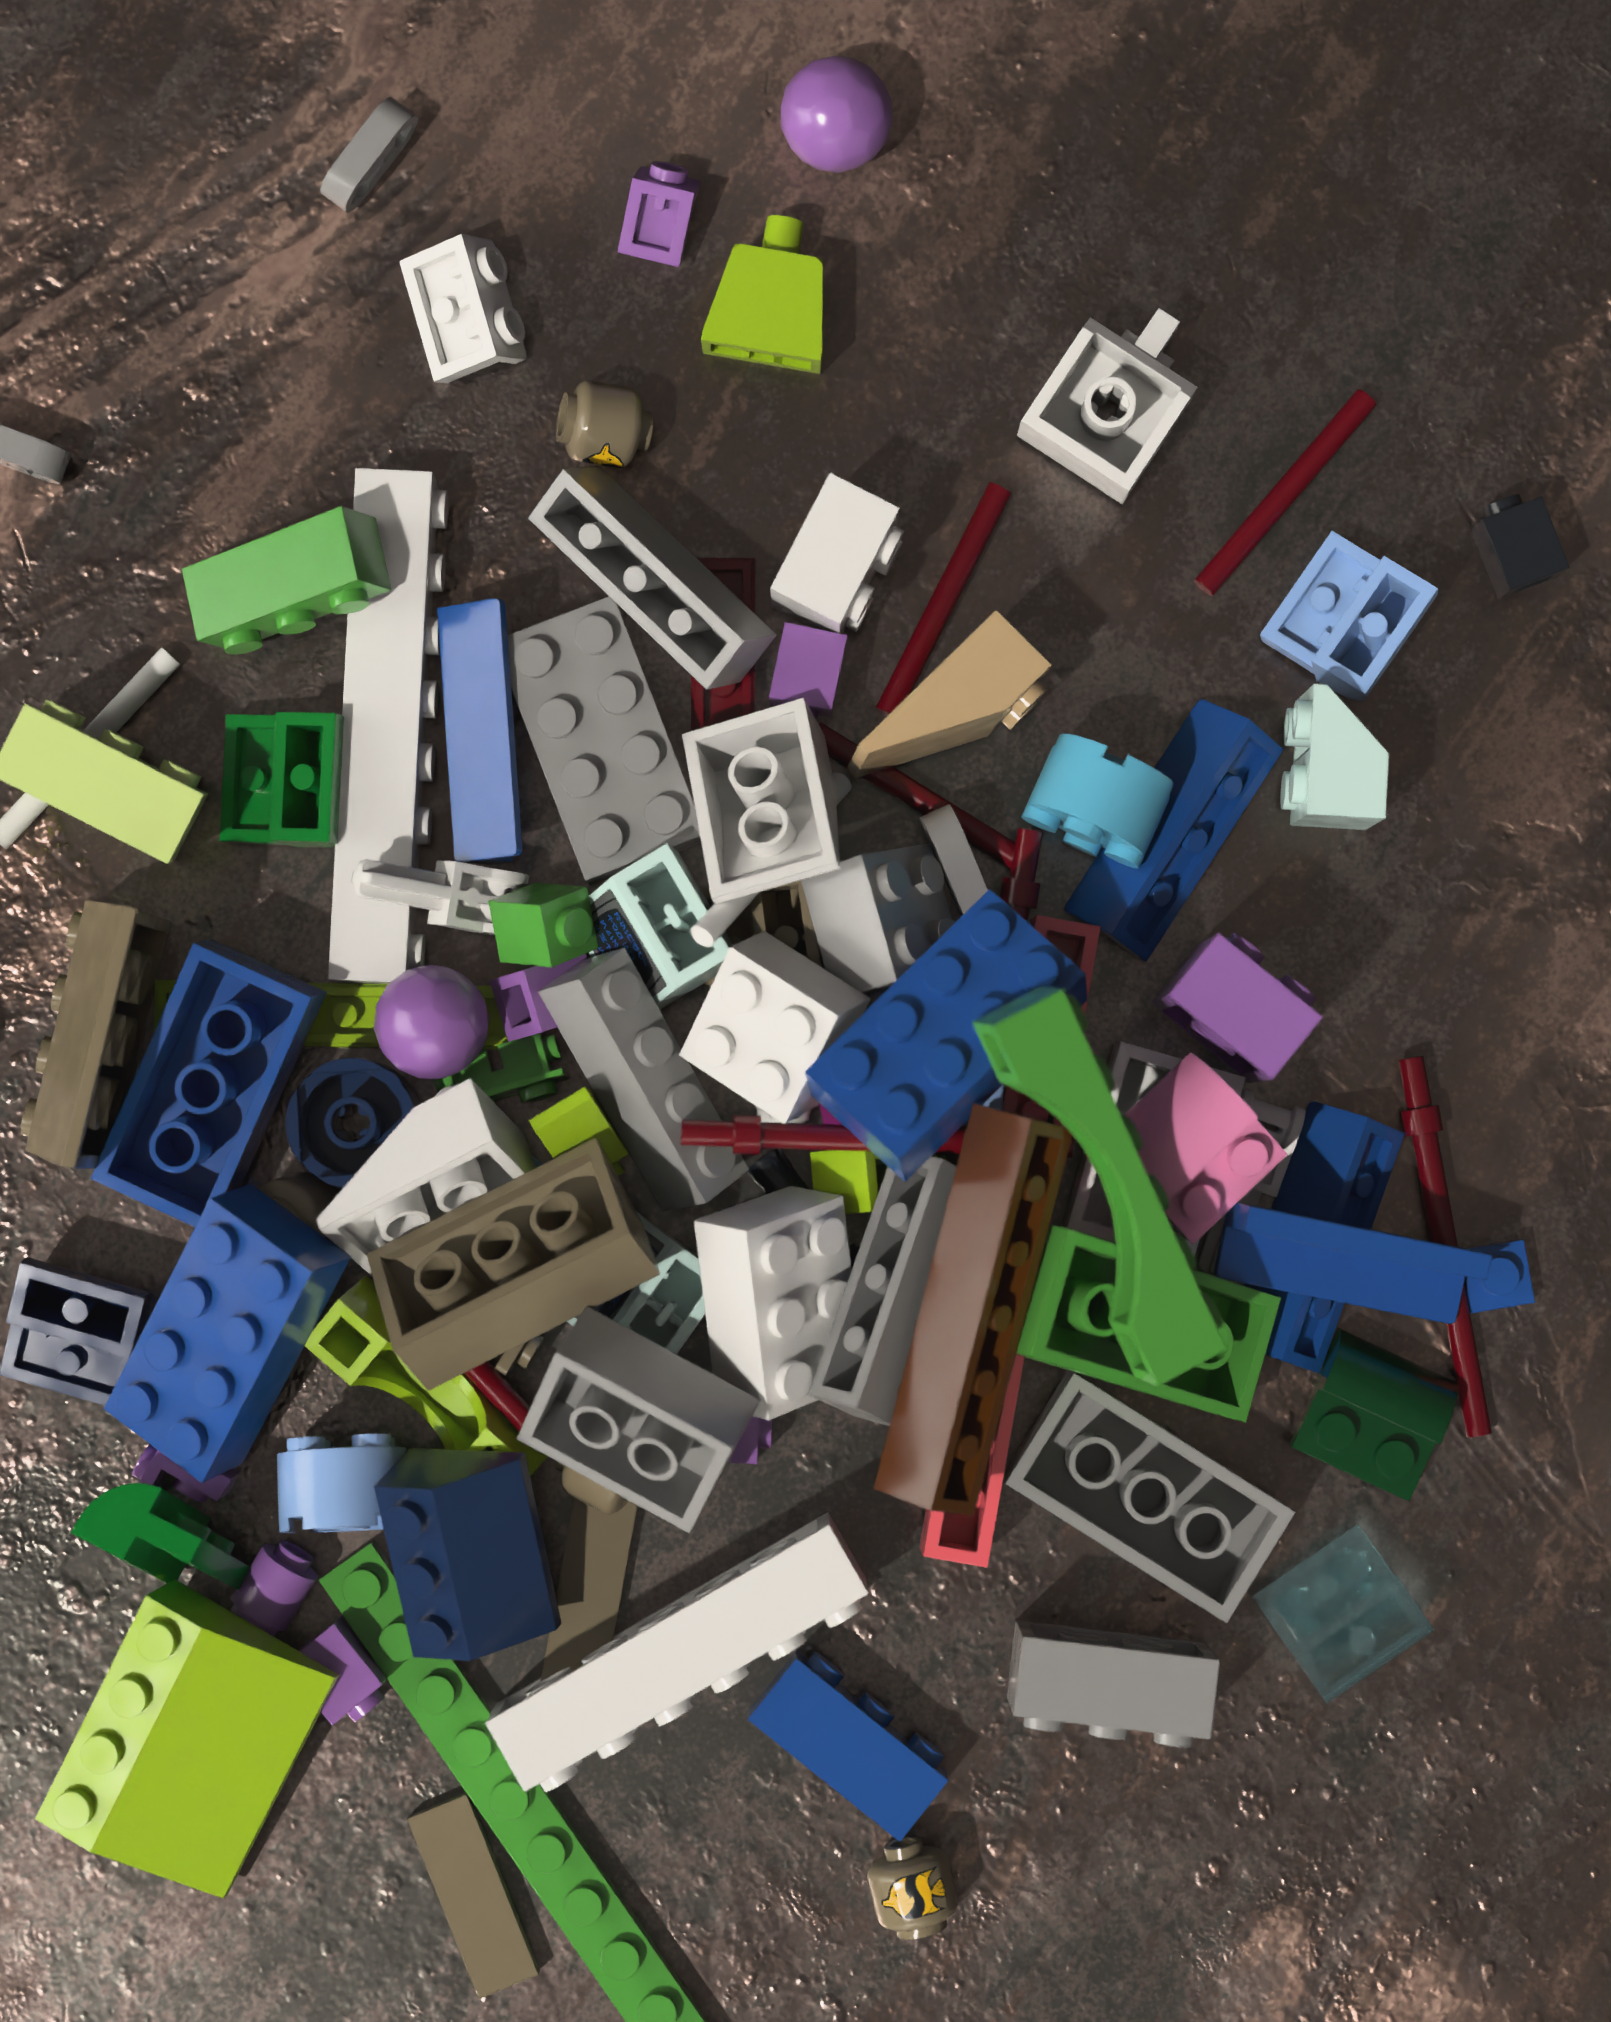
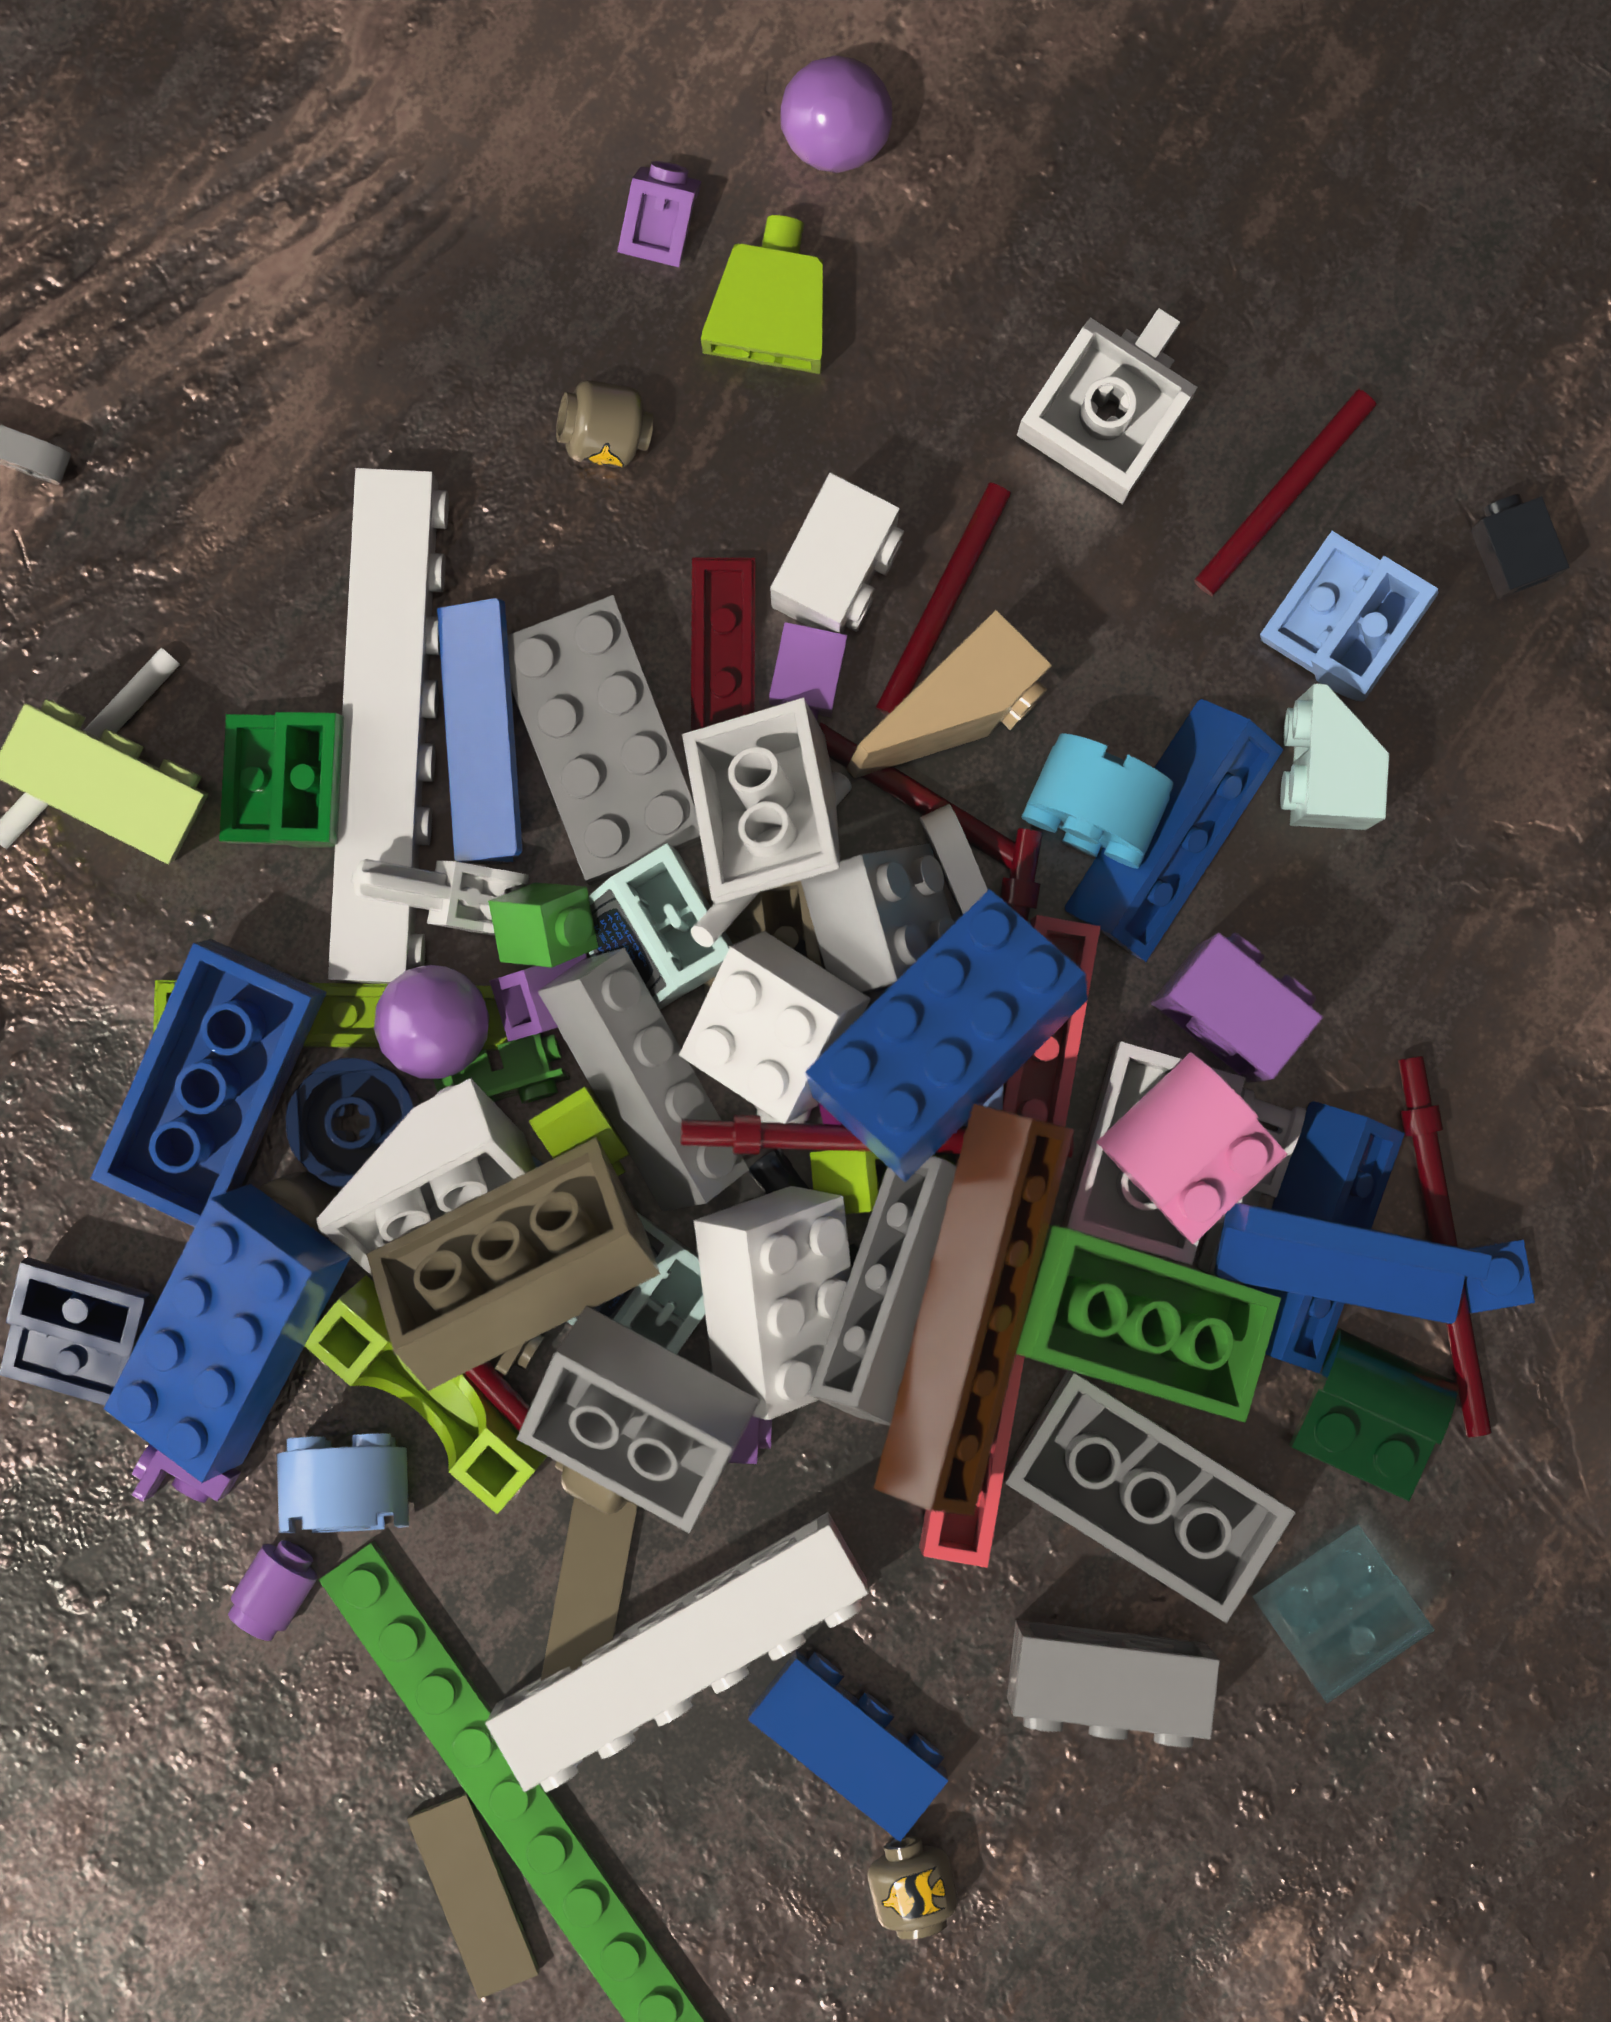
dark tan slope [21,900,172,1169] -> none
lime slope [35,1579,339,1898] -> none
green brick [71,1483,250,1590] -> none
bright green brick [182,506,392,655] -> none
medium lavender brick [298,1615,387,1725] -> none
light grey beam [320,97,418,213] -> none
dark blue slope [374,1448,562,1661] -> none
white bracket [399,234,527,383] -> none
light grey brick [528,466,777,690] -> none
bright green arch [972,986,1226,1387] -> none

